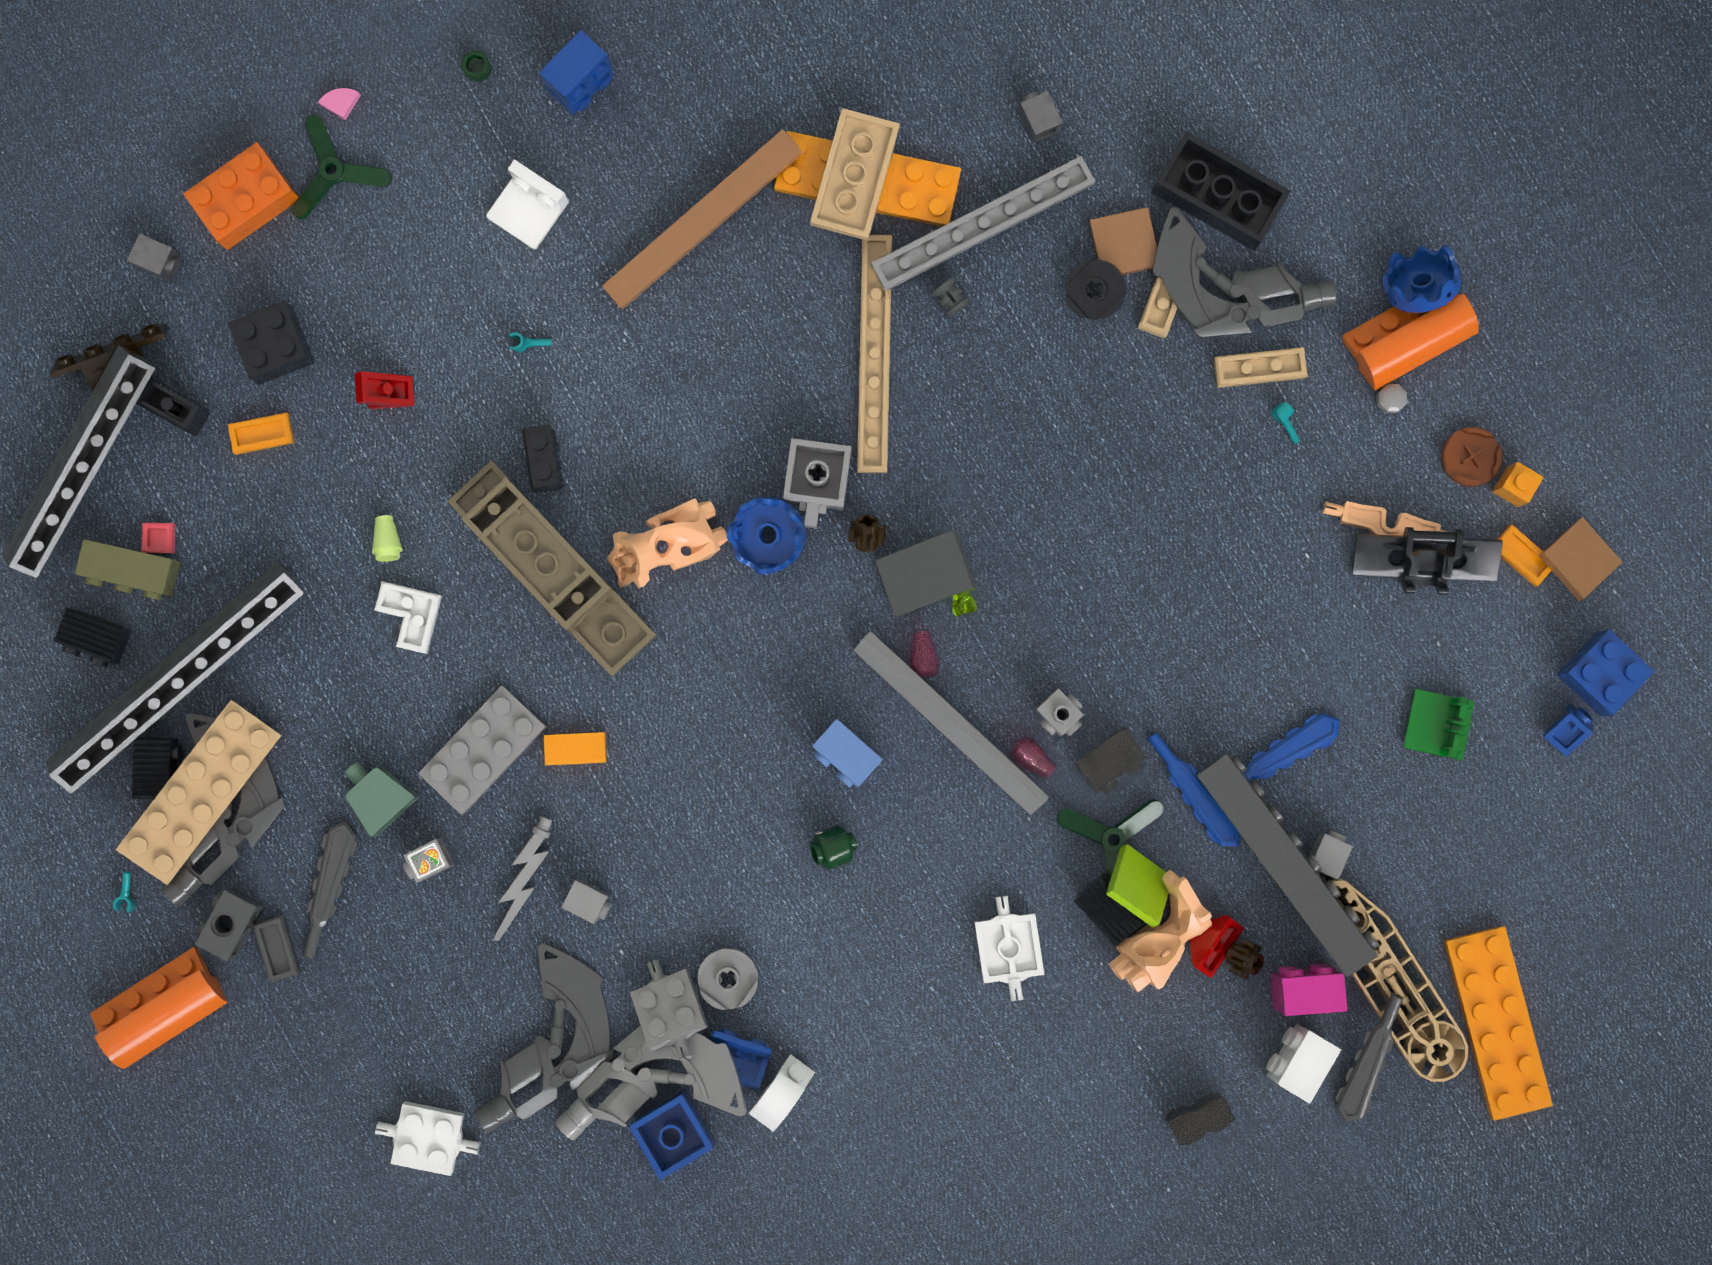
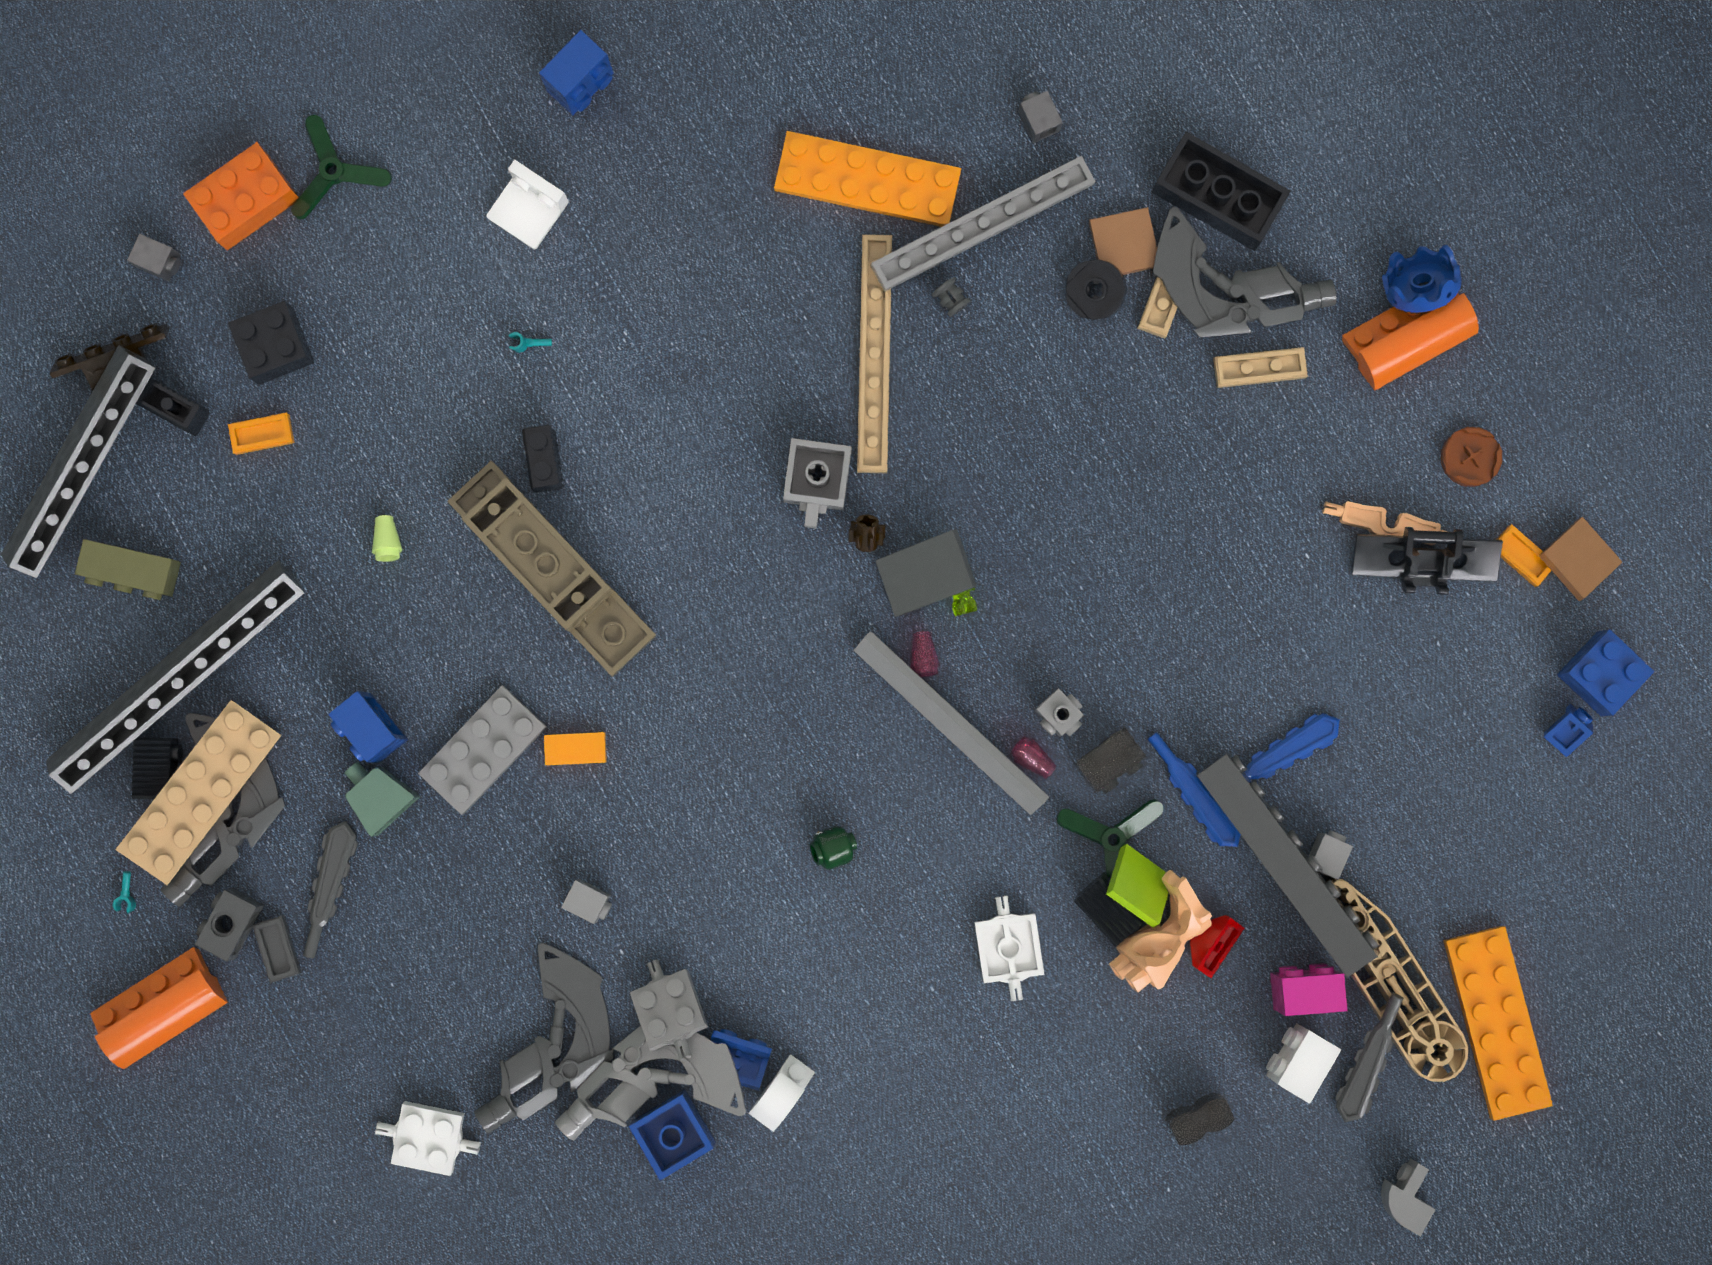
black brick [54,608,132,667] -> none
coral tile [141,523,176,554] -> none
bright pink tile [318,88,361,120] -> none
red slope [354,371,414,409] -> none
white tile [374,581,442,654] -> none
light grey brick [403,838,455,883] -> none
dark green tile [461,50,492,82] -> none
light grey piece [494,816,553,941] -> none
medium nougat tile [602,129,803,310] -> none
light nougat hips [607,498,728,589] -> none
light grey plate [698,948,759,1010] -> none
blue plate [727,497,806,574] -> none
tan plate [810,108,900,241] -> none
medium blue brick [812,719,883,788] -> none
dark brown gear [1226,939,1264,980] -> none
teal hand [1272,402,1300,444] -> none
light grey tile [1376,384,1407,413] -> none
green hinge [1403,689,1475,761] -> none
light orange brick [1492,462,1544,507] -> none
none -> blue brick [328,691,408,763]
none -> light grey brick [1381,1158,1436,1237]

